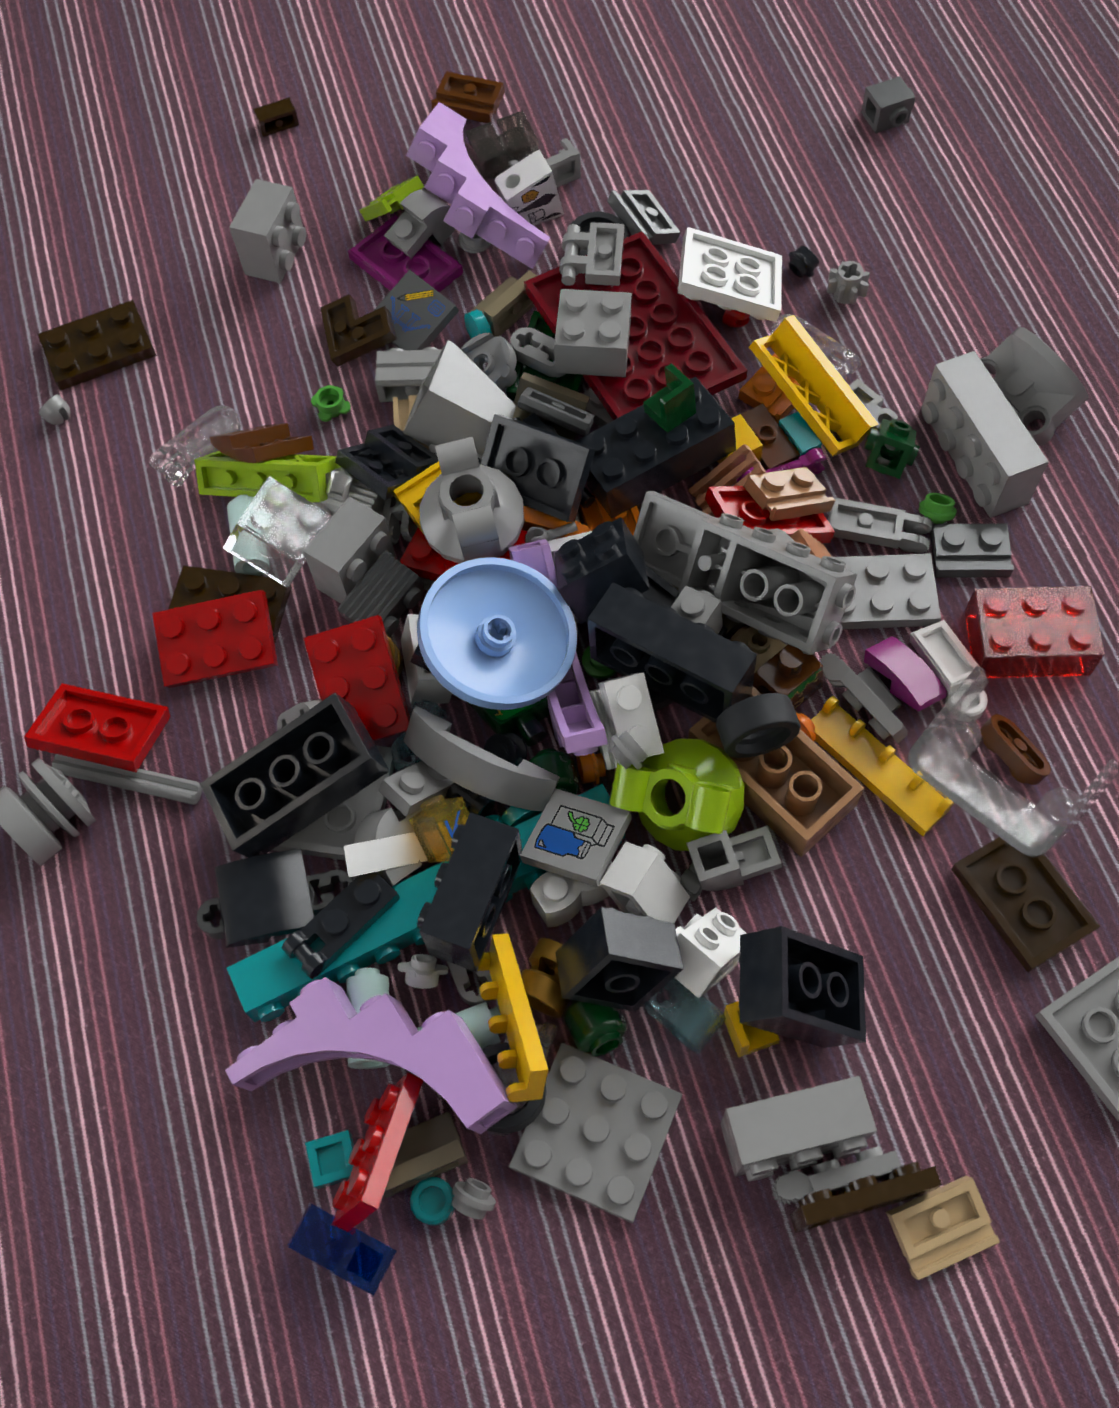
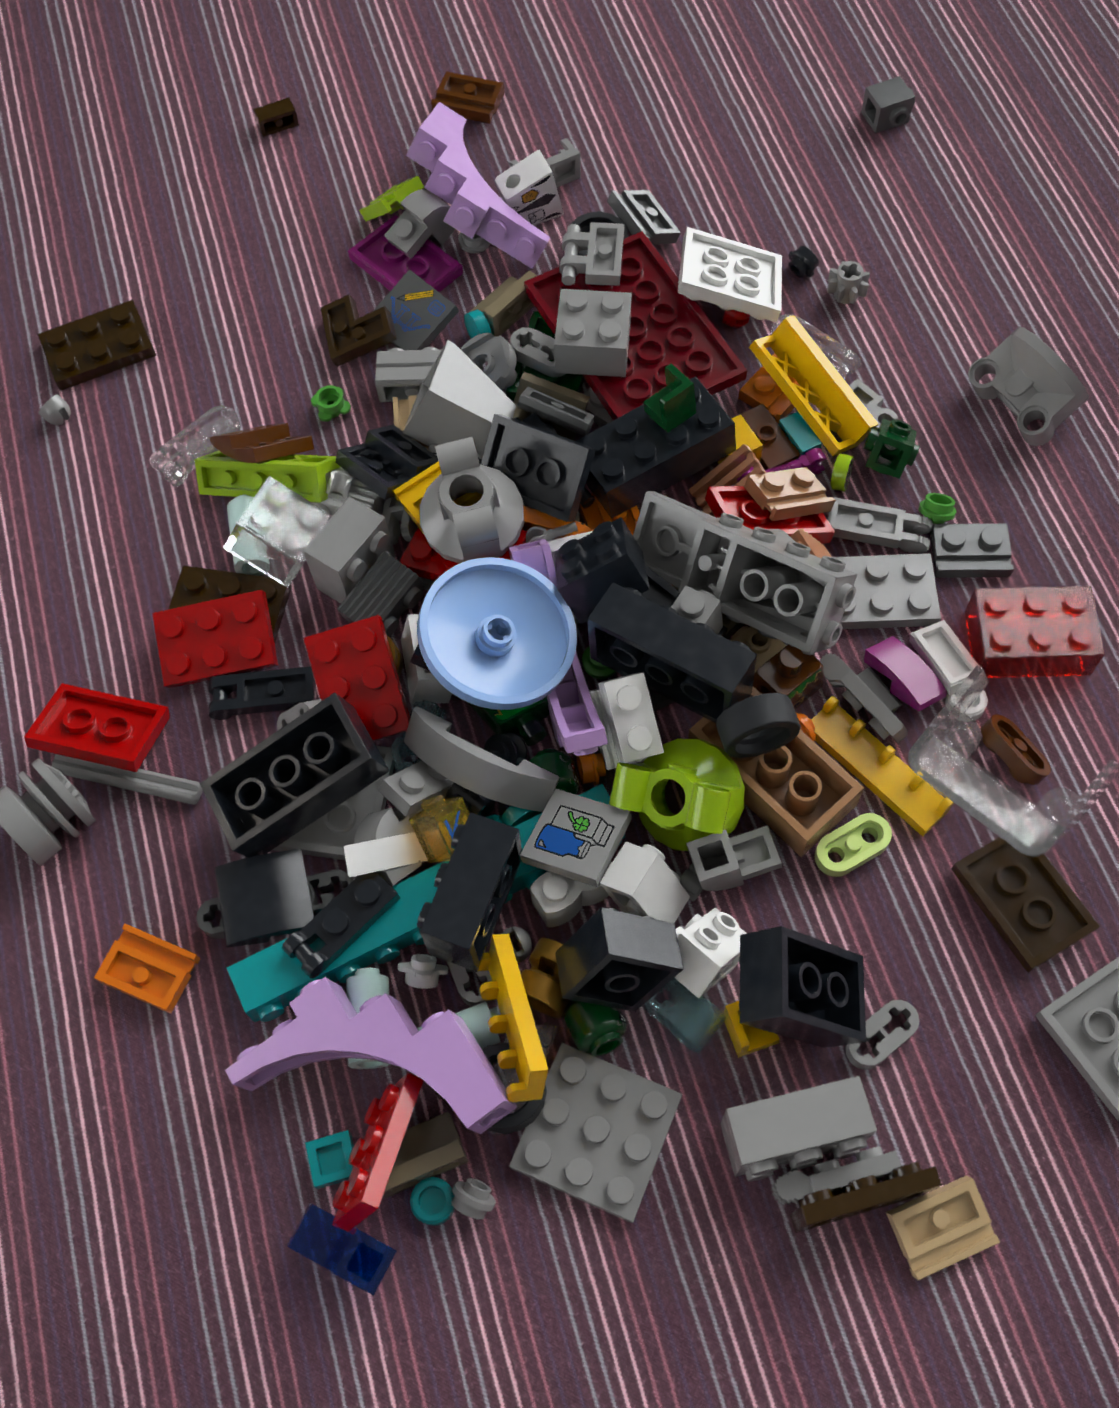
light grey brick [229,179,306,283] -> none
clear smoke piece [465,110,539,180] -> none
light grey plate [610,731,648,770] -> none
light grey brick [921,351,1049,518] -> none
none -> orange plate [94,924,201,1014]
none -> black plate [209,666,316,720]
none -> light grey hinge [502,927,532,962]
none -> yellowish green plate [815,813,892,877]
none -> lime tile [830,454,854,492]
none -> light grey beam [845,1000,919,1070]

